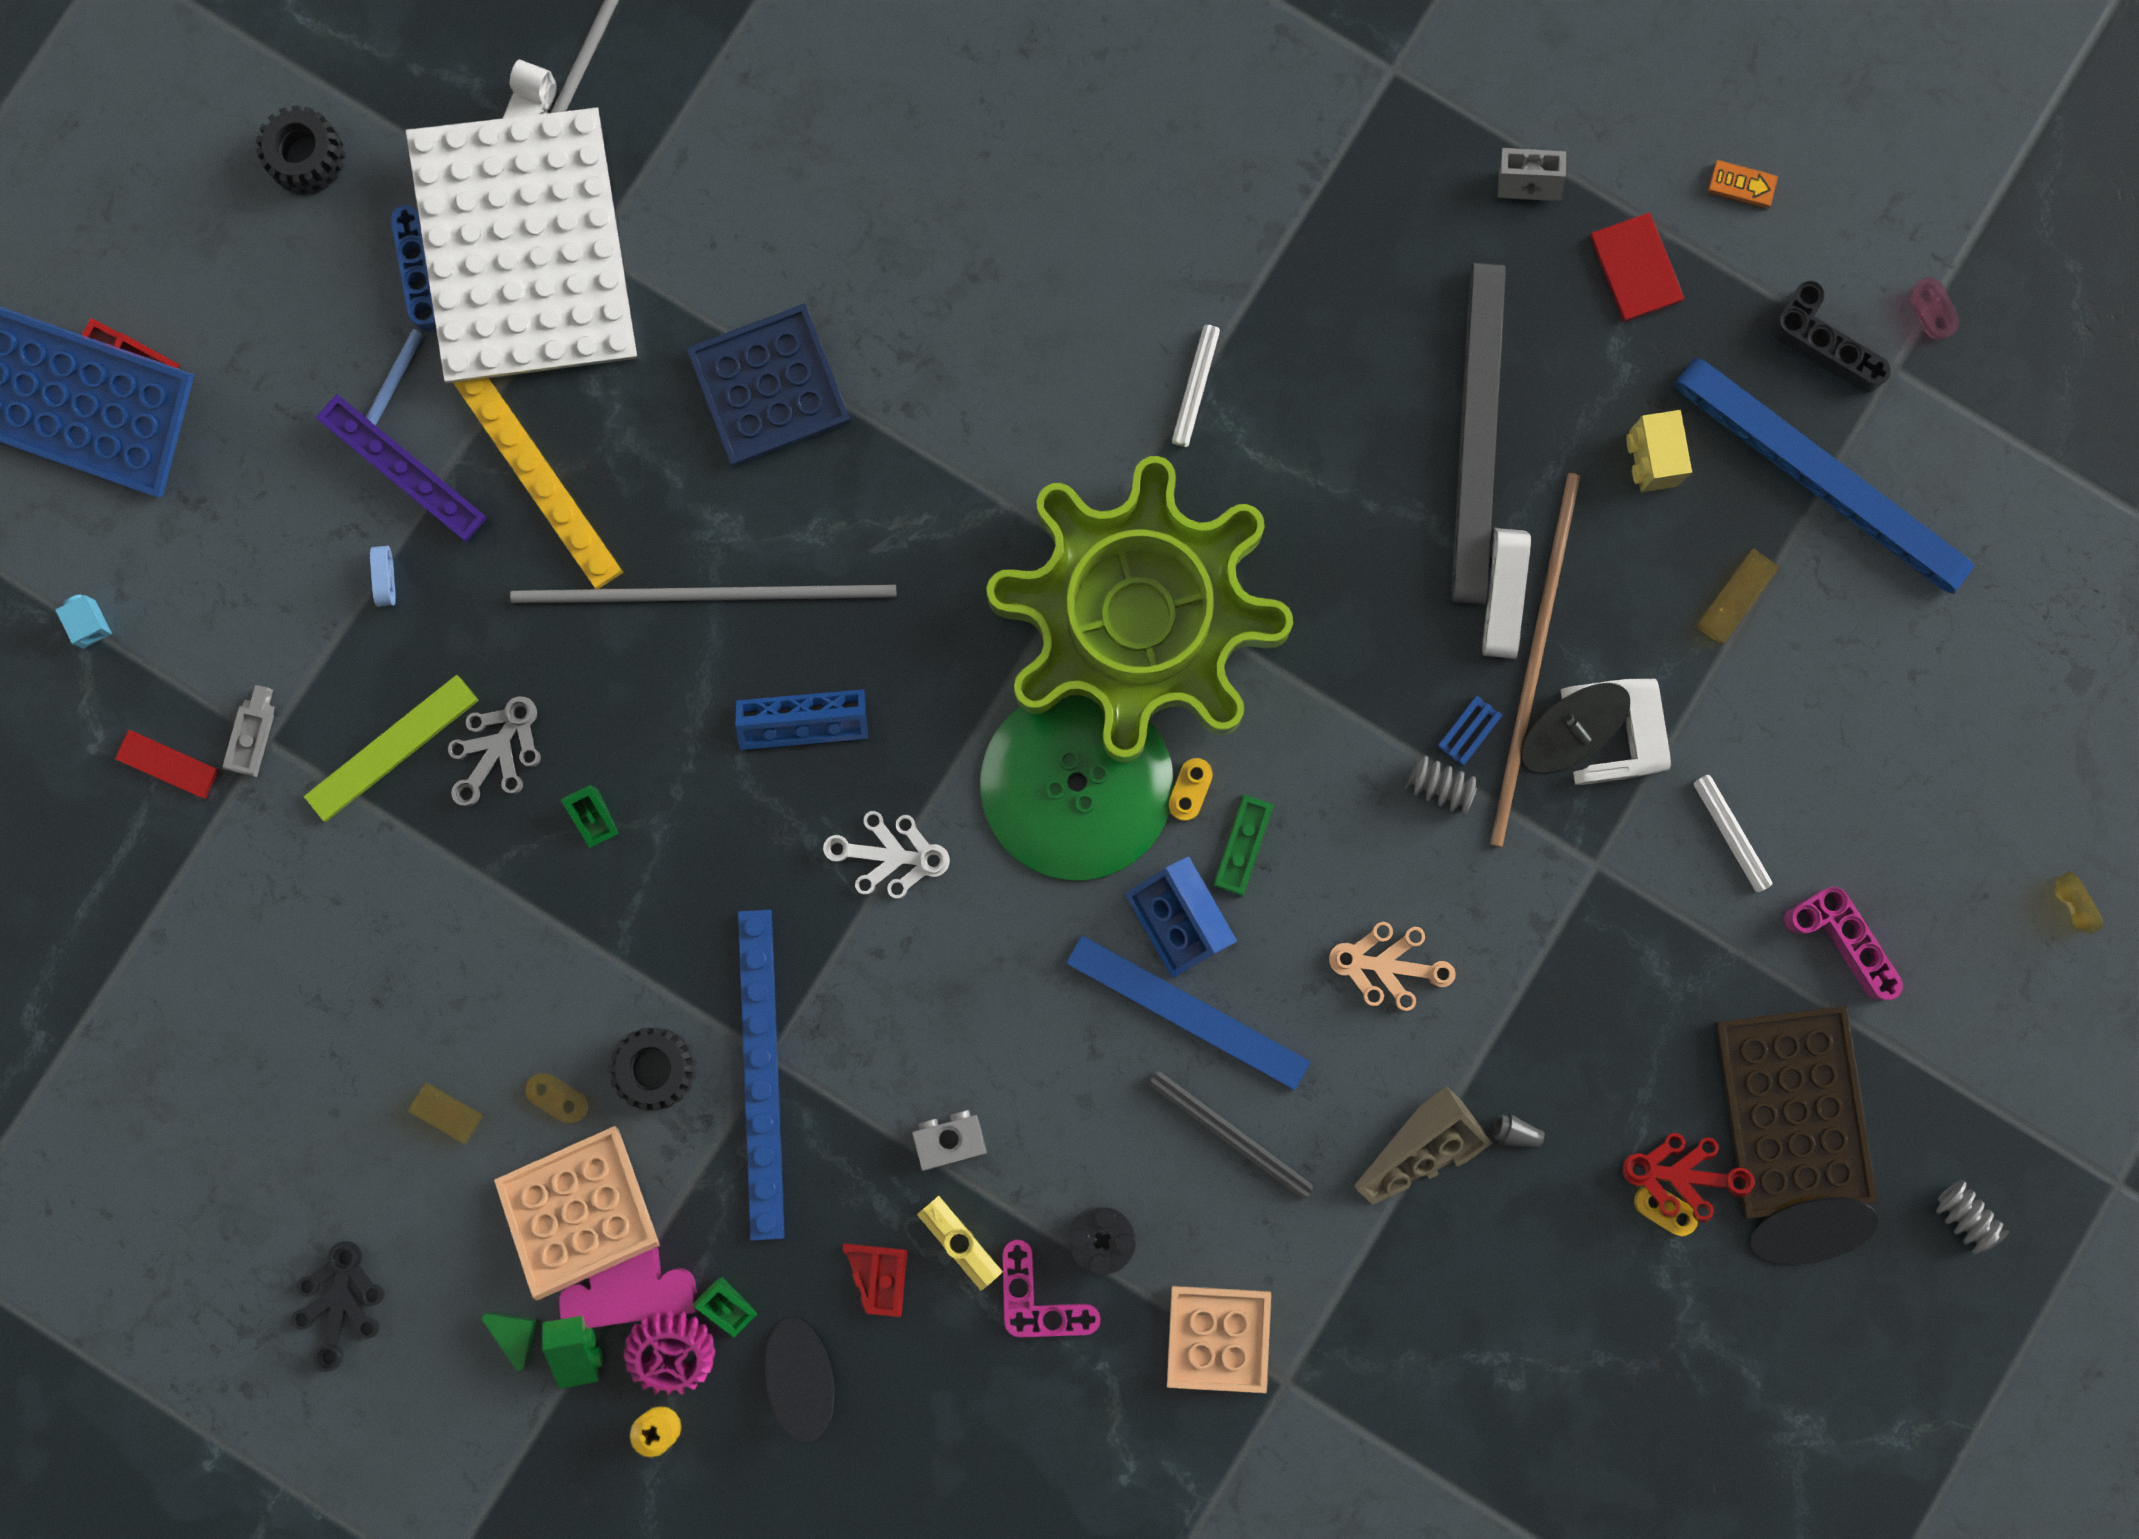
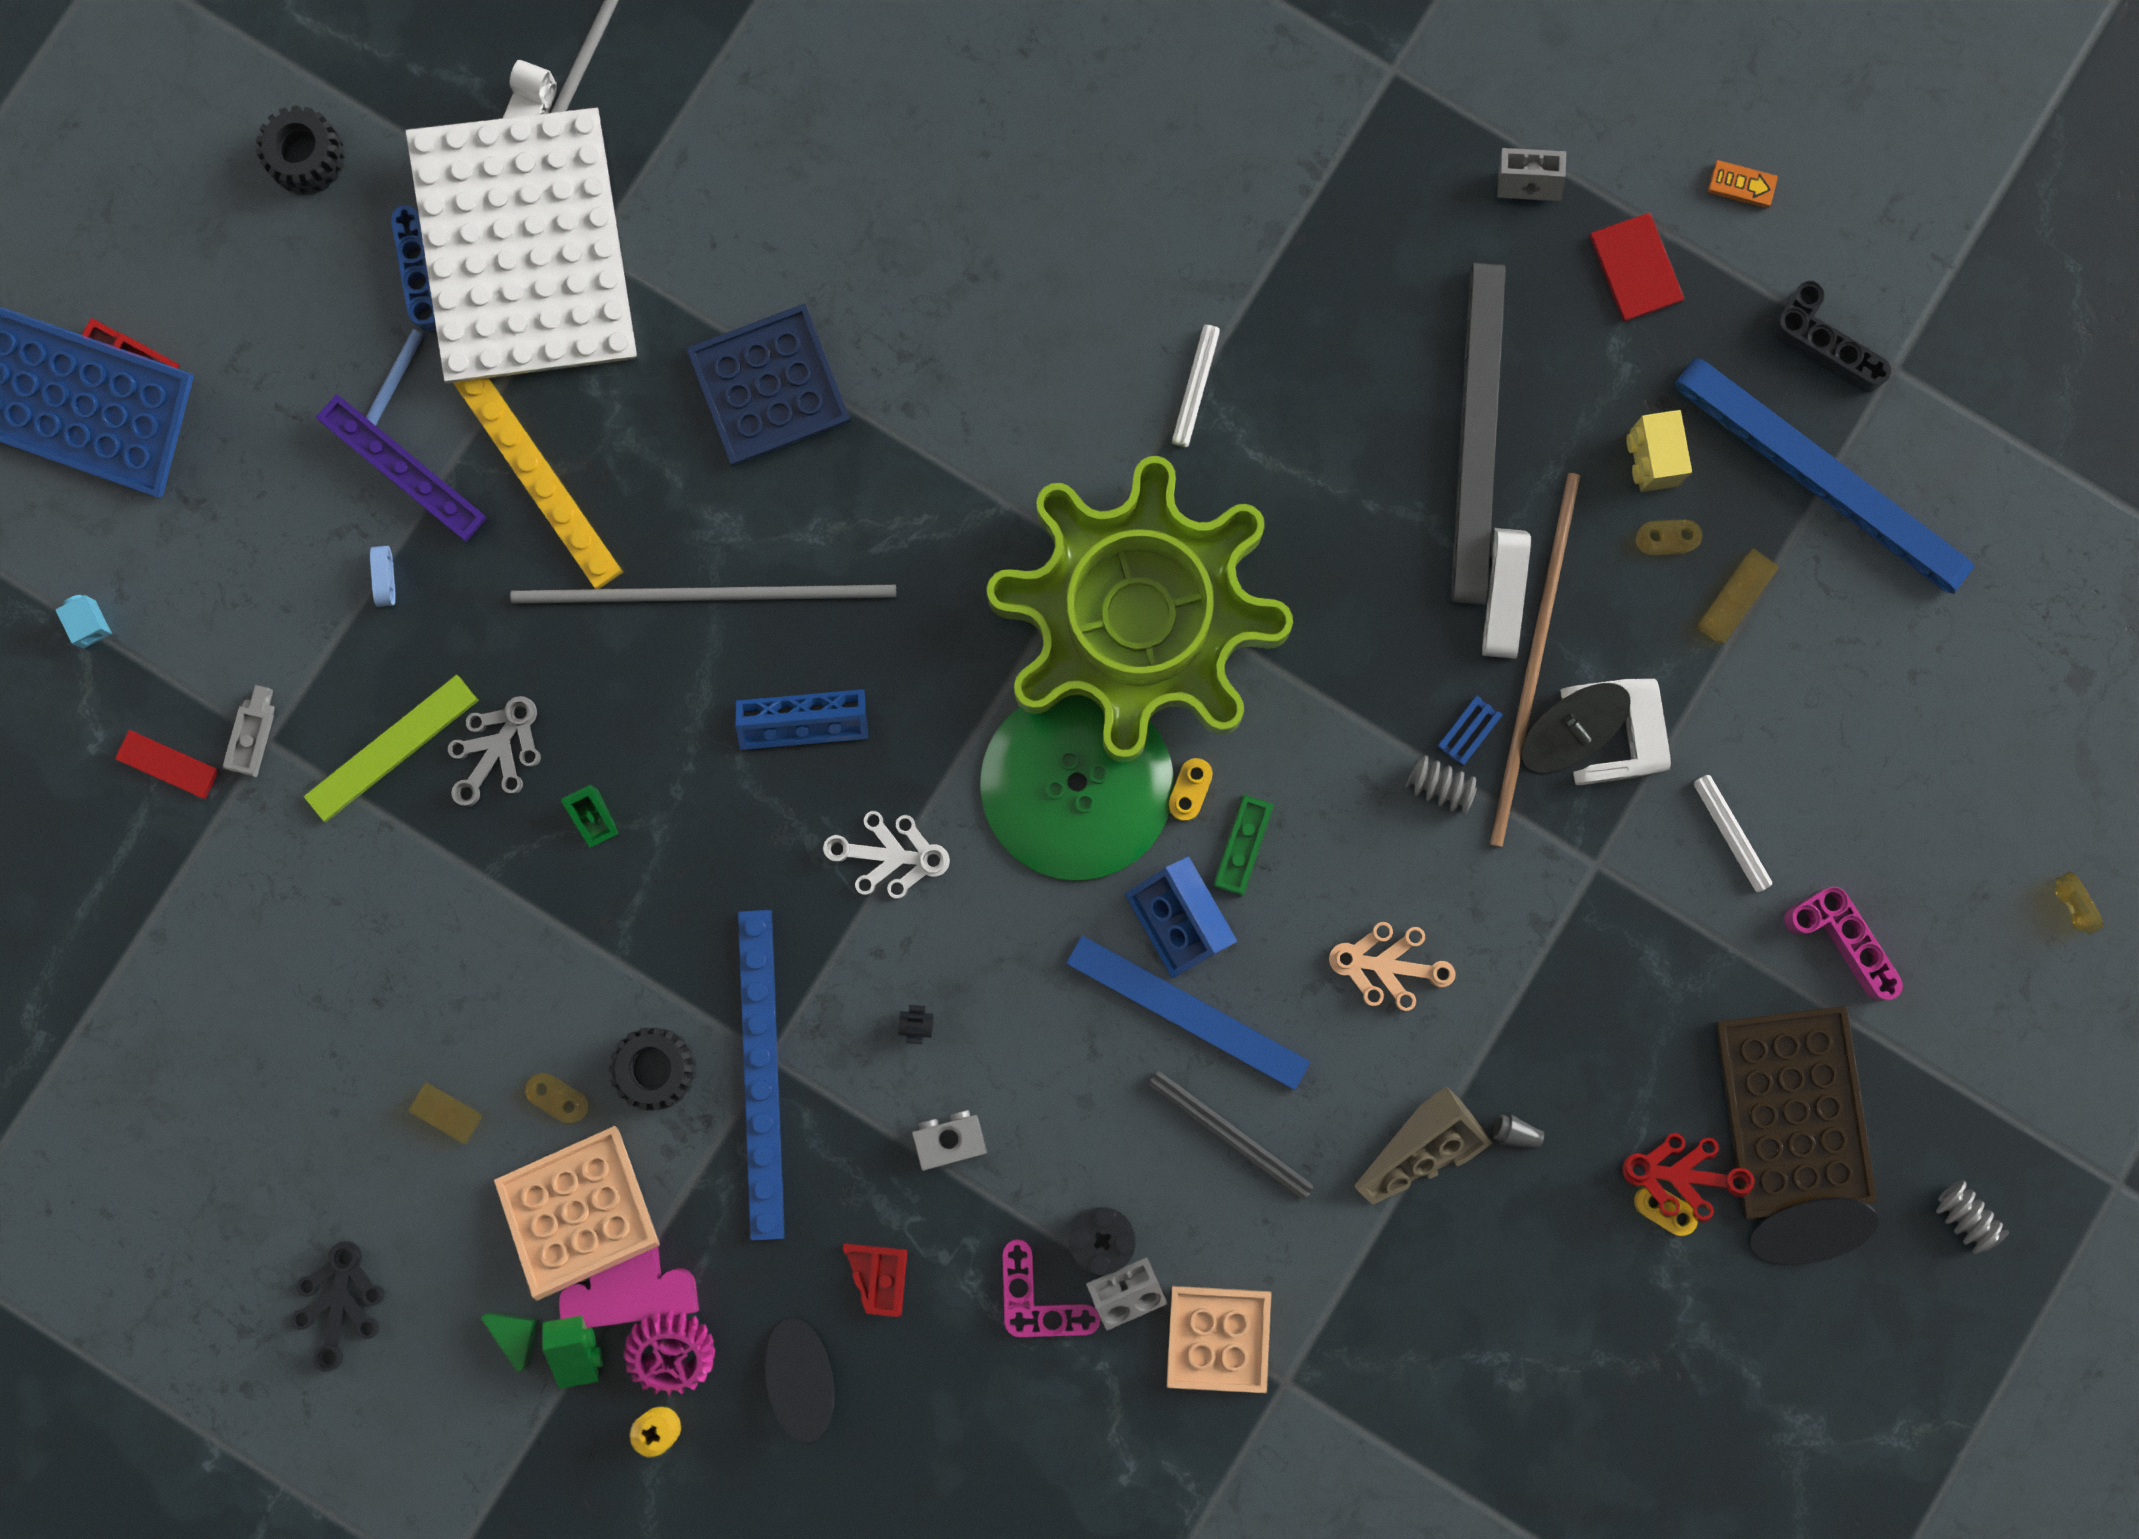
green slope [693,1277,757,1337] -> none
light yellow piece [917,1196,1003,1291] -> none
clear pink plate [1910,278,1959,340] -> none
none -> black gear [898,1005,933,1044]
none -> light grey brick [1087,1257,1167,1330]
none -> clear yellow plate [1636,520,1702,555]

